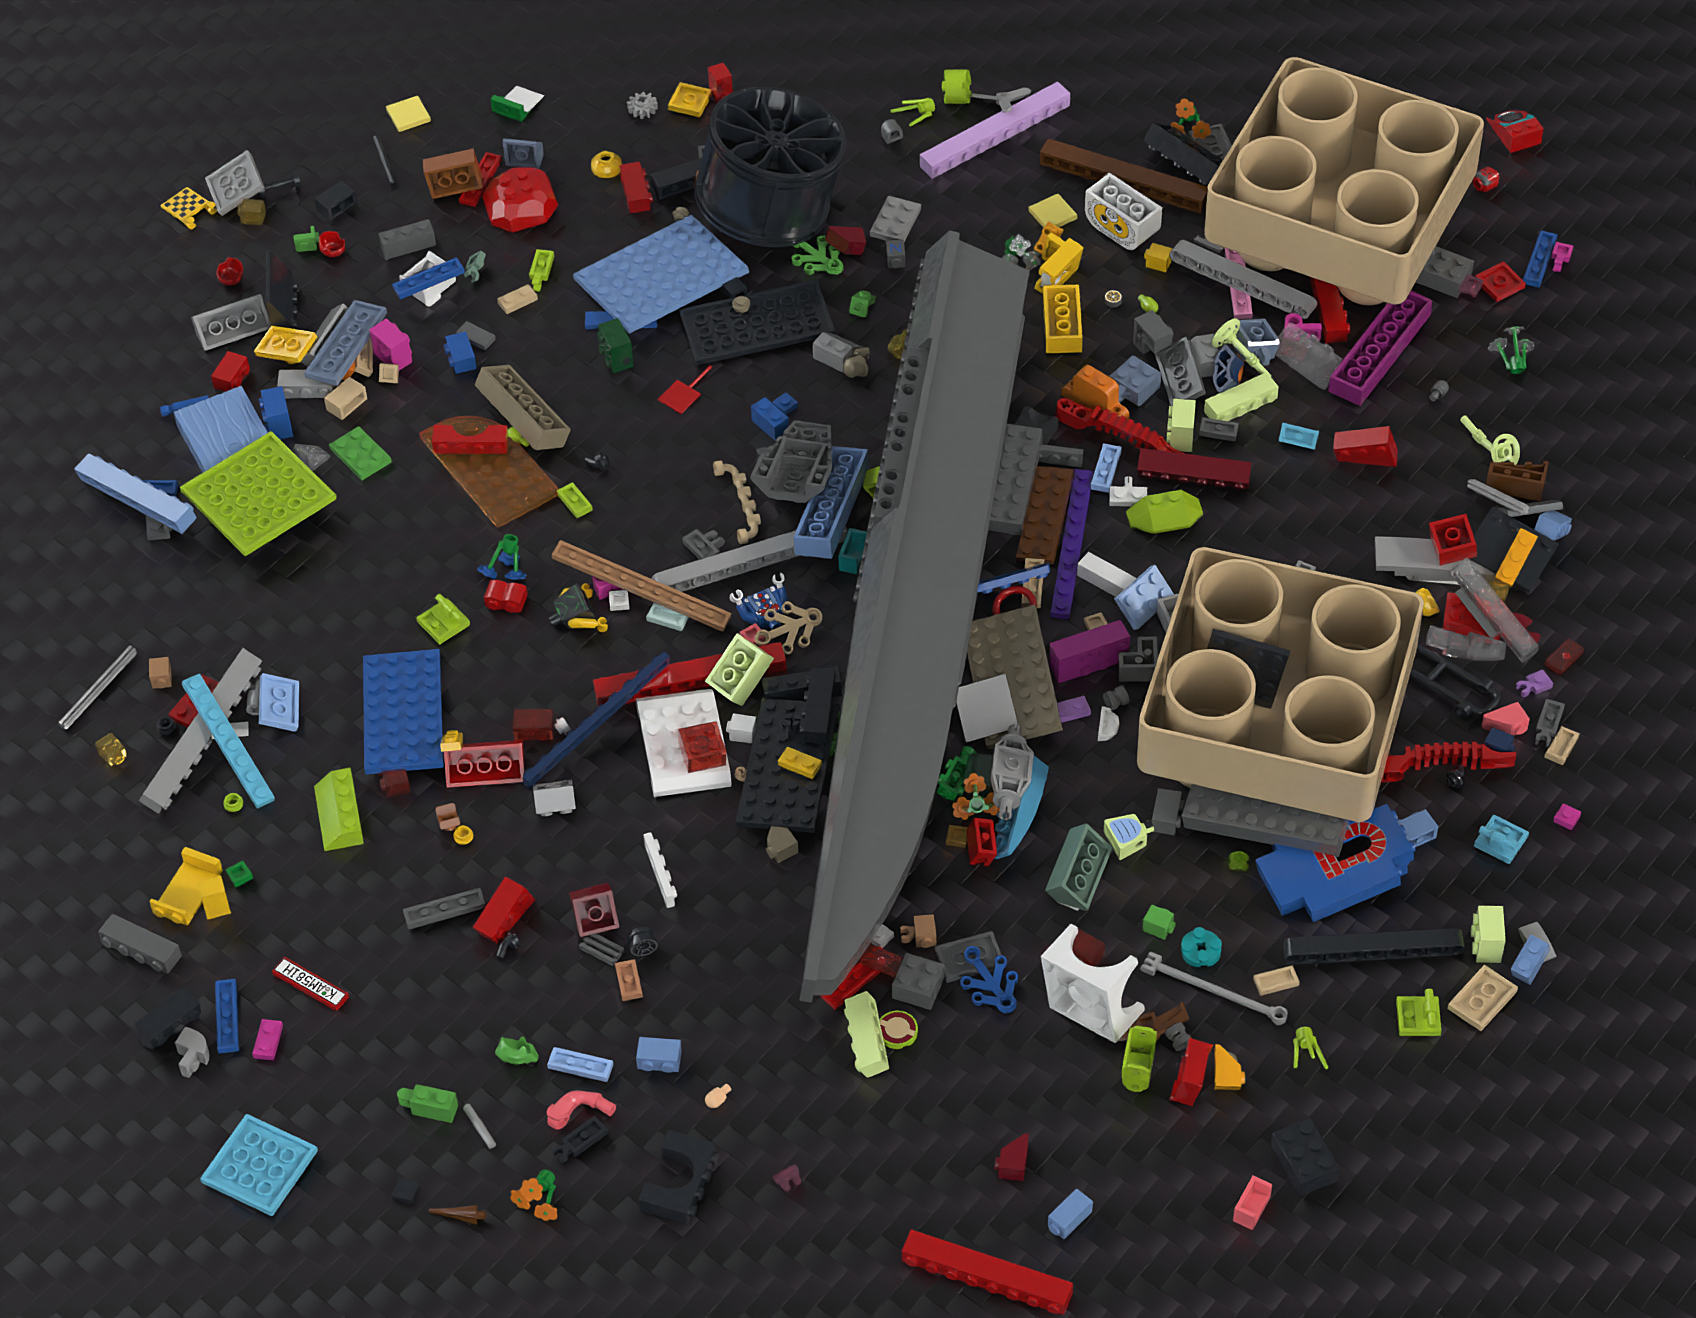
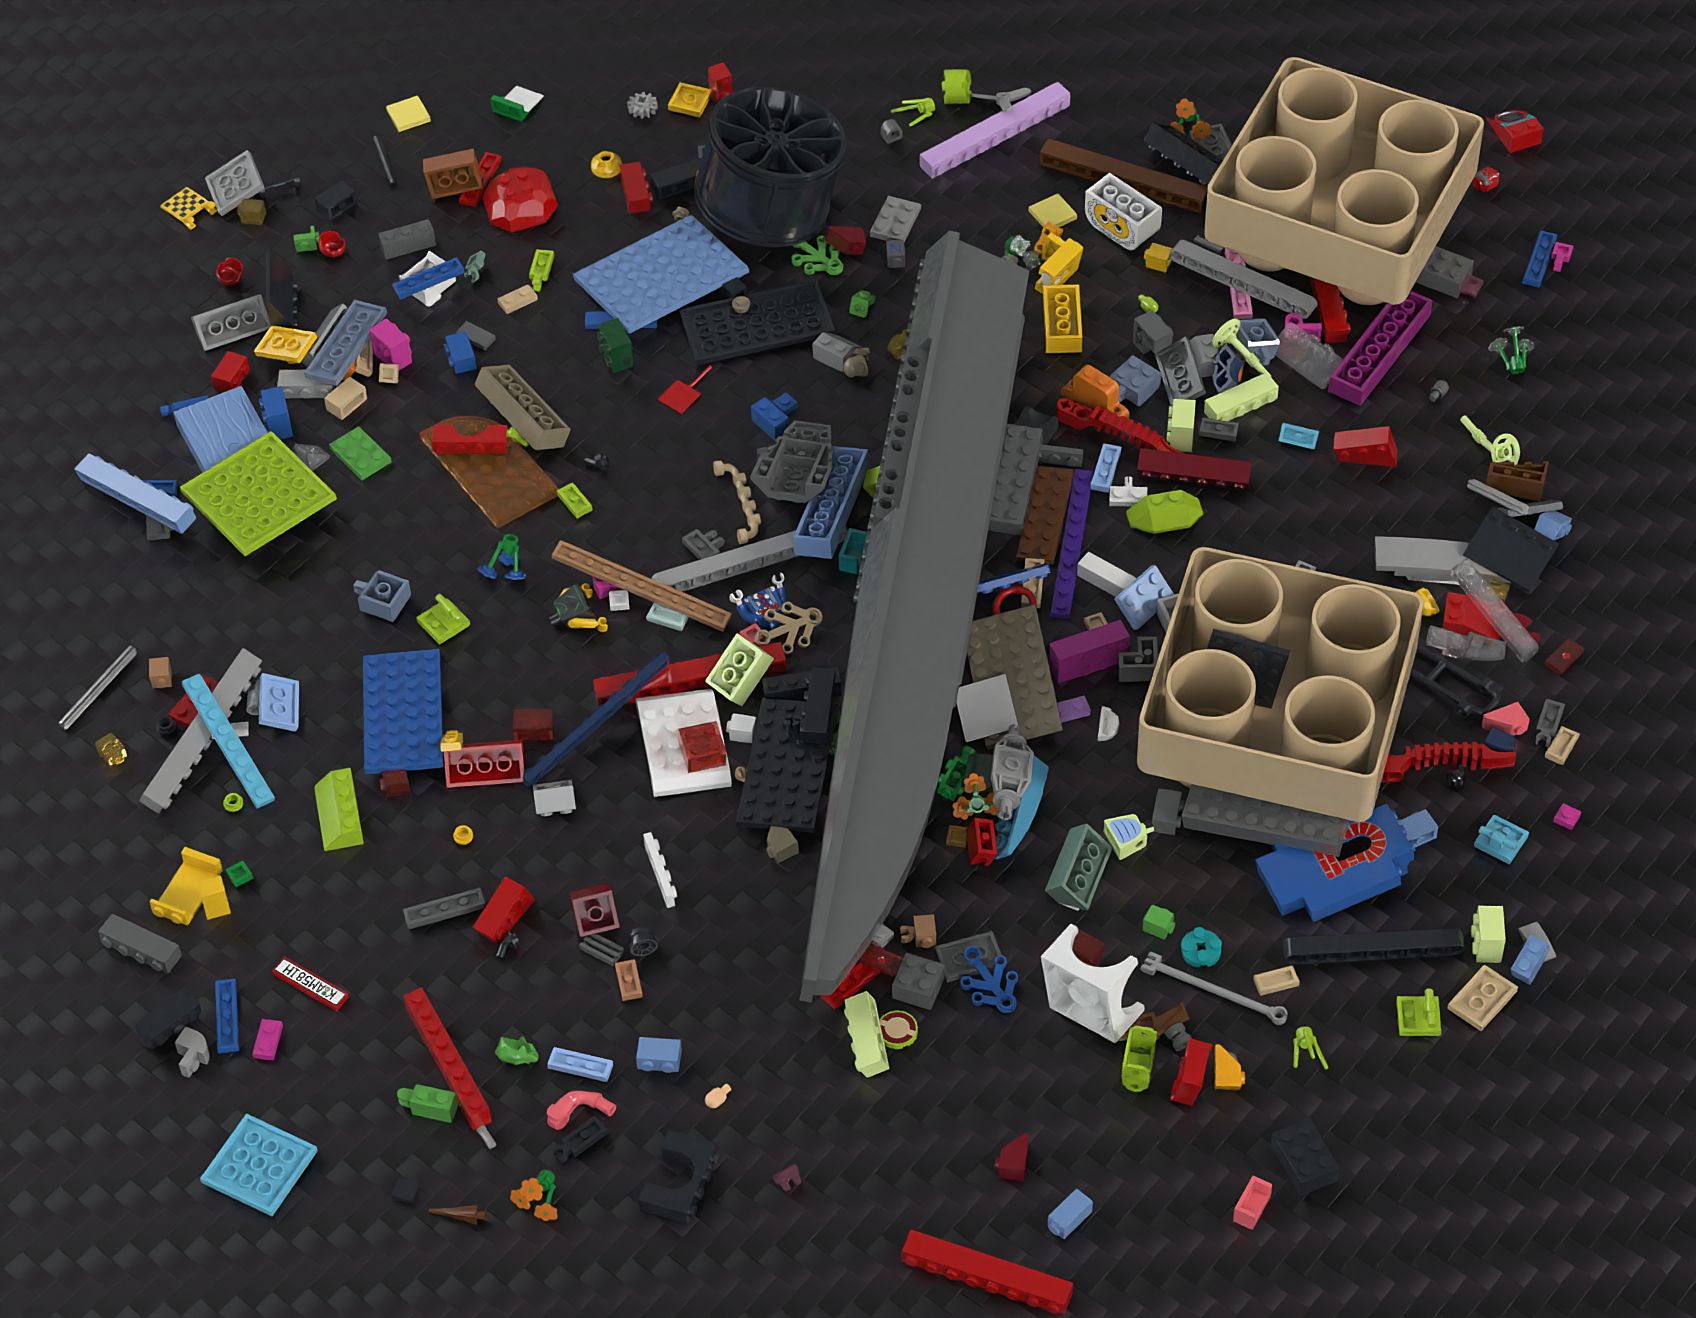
bracket [435,803,460,831] -> none
red brick [484,580,528,613] -> none
sand blue slope [503,139,544,169] -> none
white plate [554,717,571,735] -> none
yellow plate [778,747,822,779] -> none
dark grey wheel [1103,686,1130,711] -> none
dark grey tile [1104,290,1122,307] -> none
clear neon green plate [1229,851,1249,871] -> none
red brick [1429,514,1477,566] -> none
dark grey tile [1455,589,1499,639] -> none
red plate [1475,261,1526,302] -> none
light orange plate [1494,528,1538,587] -> none
medium lavender plate [1516,670,1553,697] -> none
none -> sand blue hinge [353,570,411,622]
none -> red brick [403,987,492,1130]

